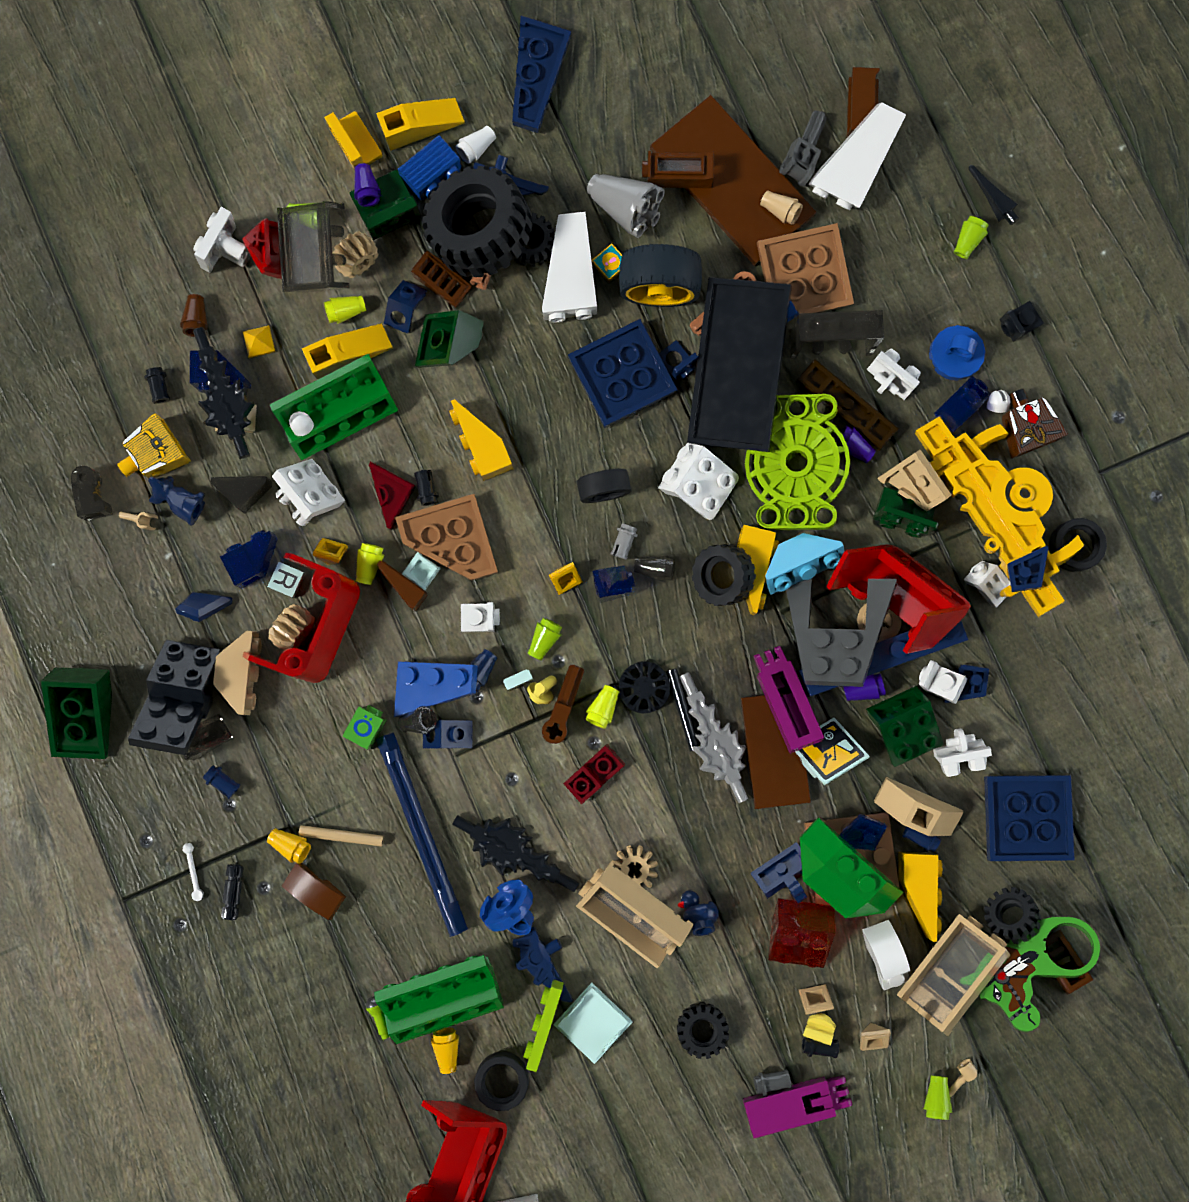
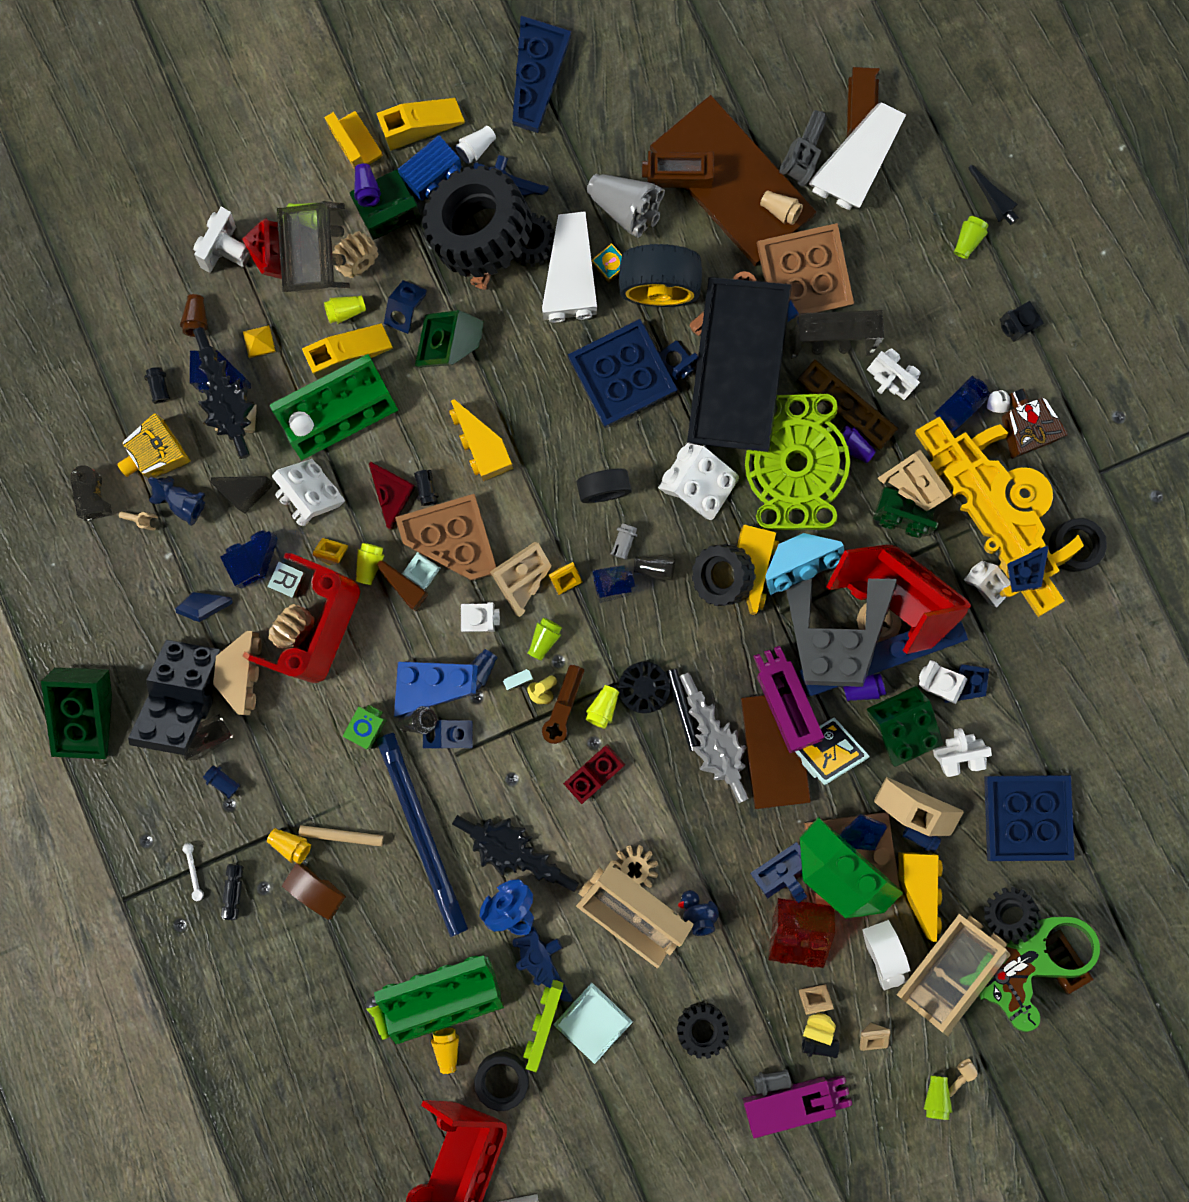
reddish brown slope [411,250,472,308] -> none
blue tile [929,325,985,381] -> none
none -> tan wing [490,542,552,617]

